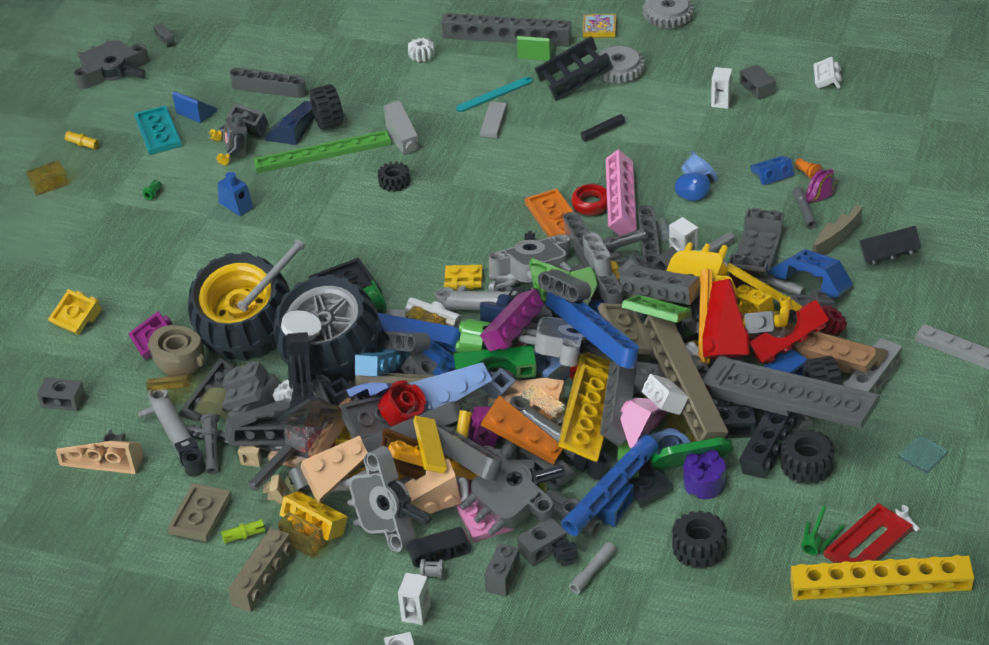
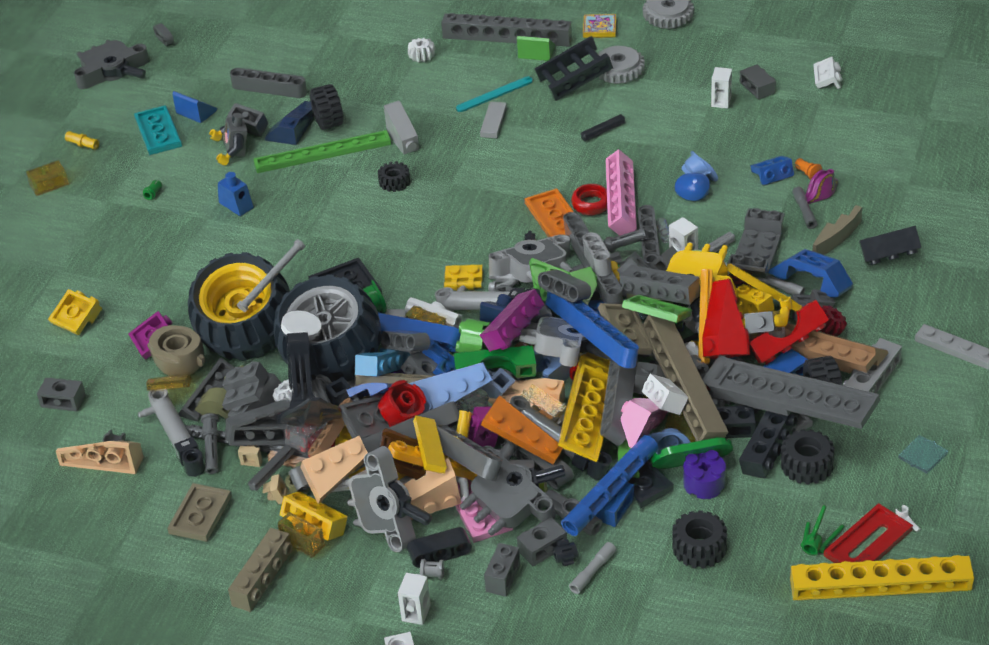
lime pin [221,519,265,544] -> none

